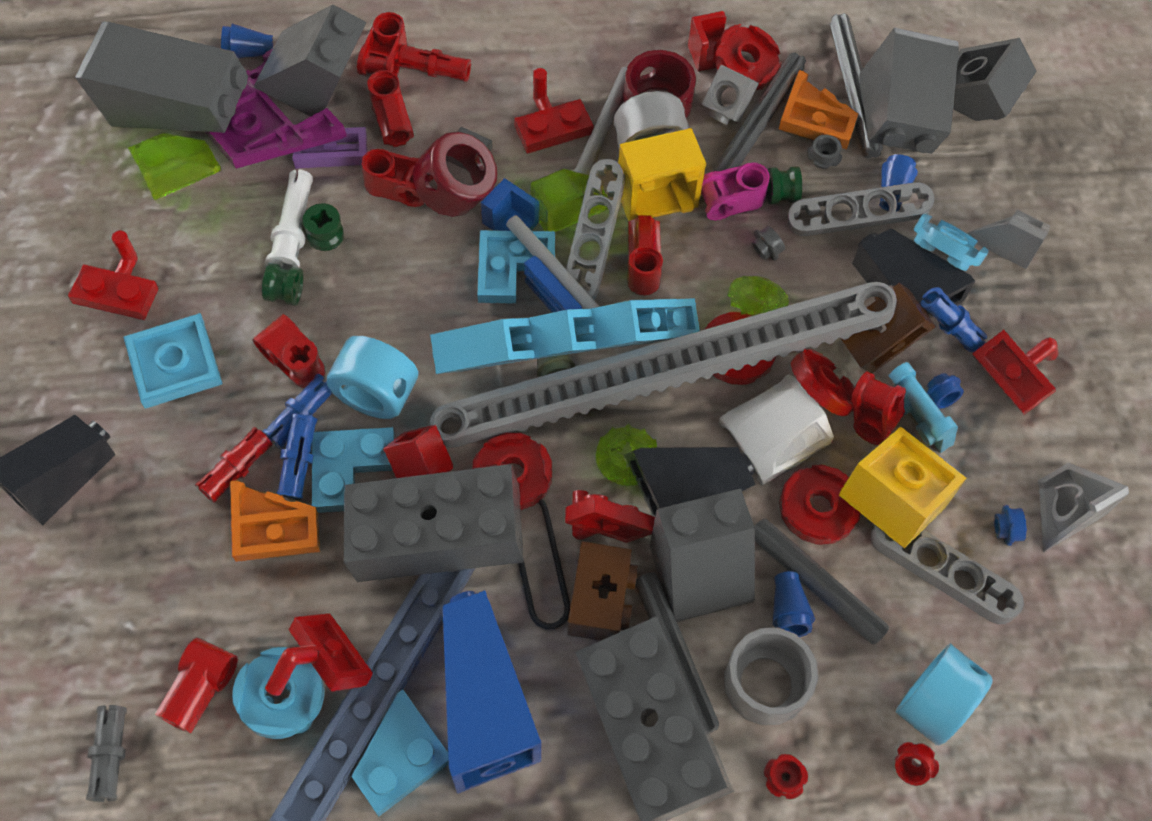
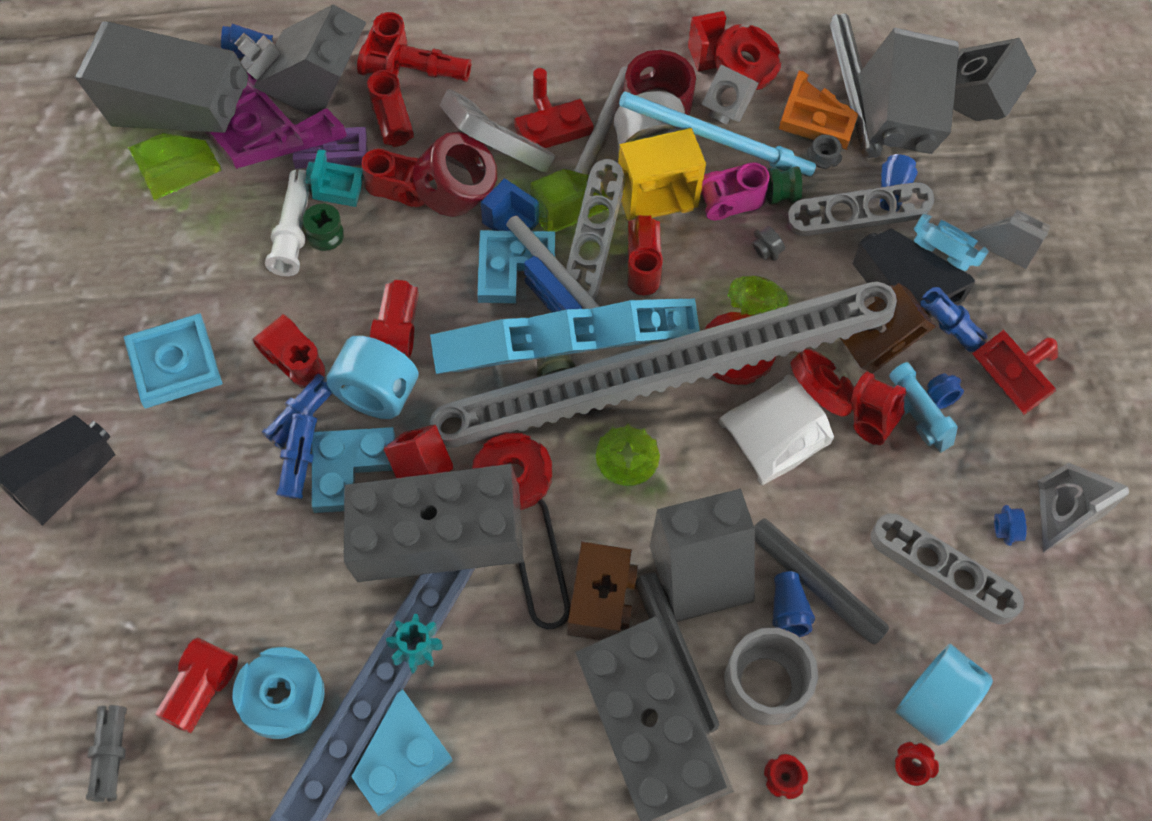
red plate [68,230,159,321] -> none
red pin [195,427,273,503] -> none
orange wing [230,481,320,562] -> none
dark green wheel [262,263,304,306] -> none
red plate [265,613,373,696] -> none
blue slope [443,591,541,794] -> none
red plate [565,490,655,543] -> none
black slope [624,447,756,517] -> none
dark grey axle [713,52,806,171] -> none
red tile [779,464,861,545] -> none
yellow container [839,426,967,549] -> none
none -> light grey tile [235,33,281,80]
none -> teal bracket [306,149,363,207]
none -> red piece [370,280,419,358]
none -> teal gear [386,614,443,673]
none -> light grey beam [439,89,556,173]
none -> medium azure bar [619,91,816,177]

